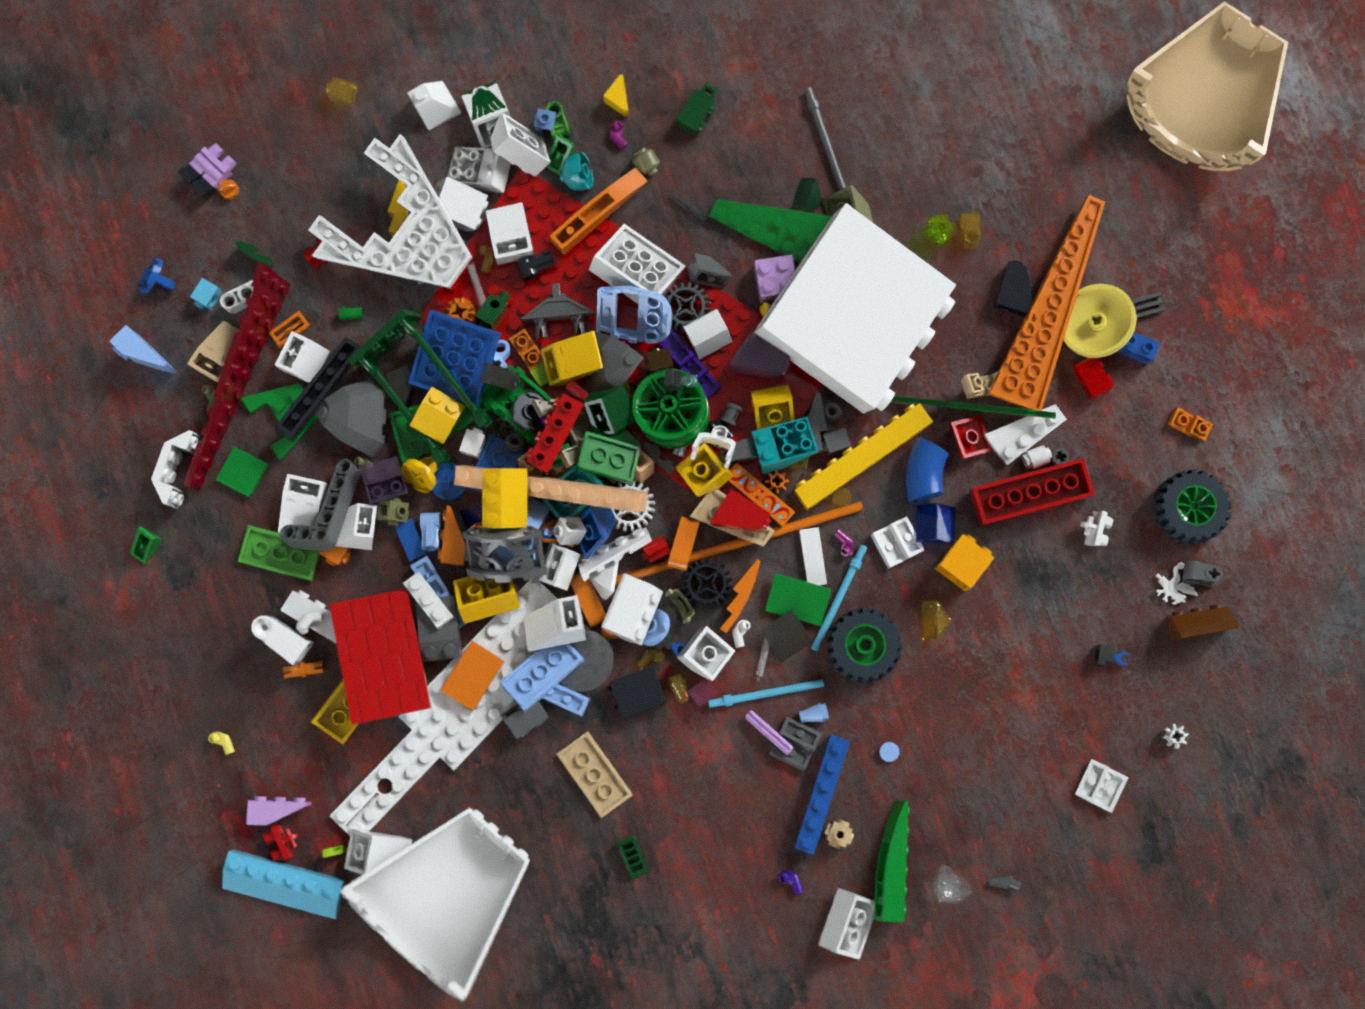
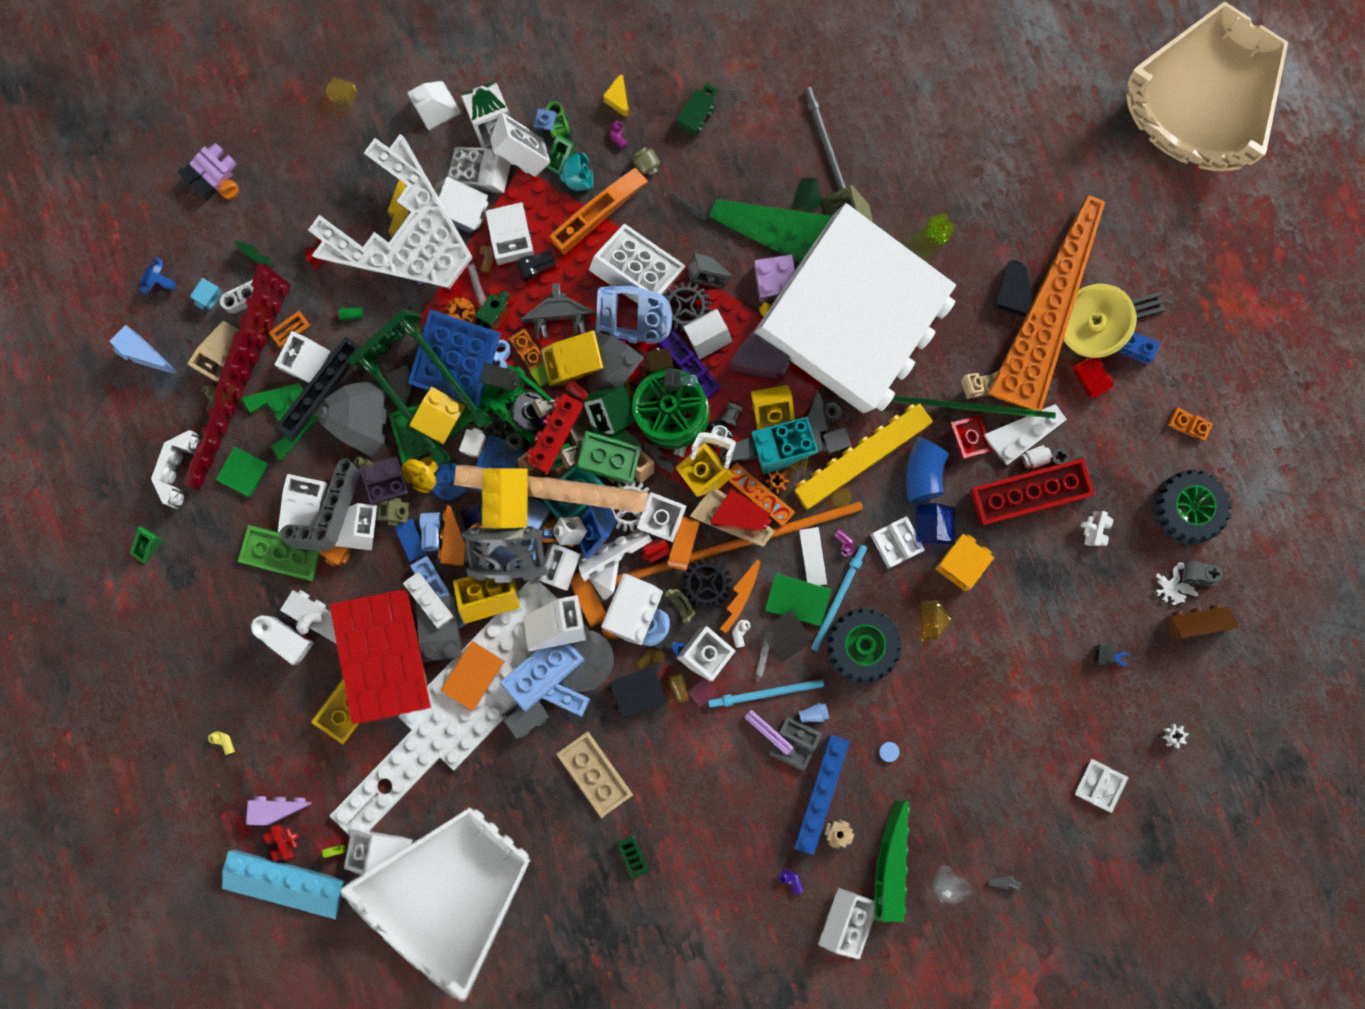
orange pin [283,661,324,679] -> none
clear yellow piece [959,211,981,250] -> none
none -> white slope [637,492,686,542]

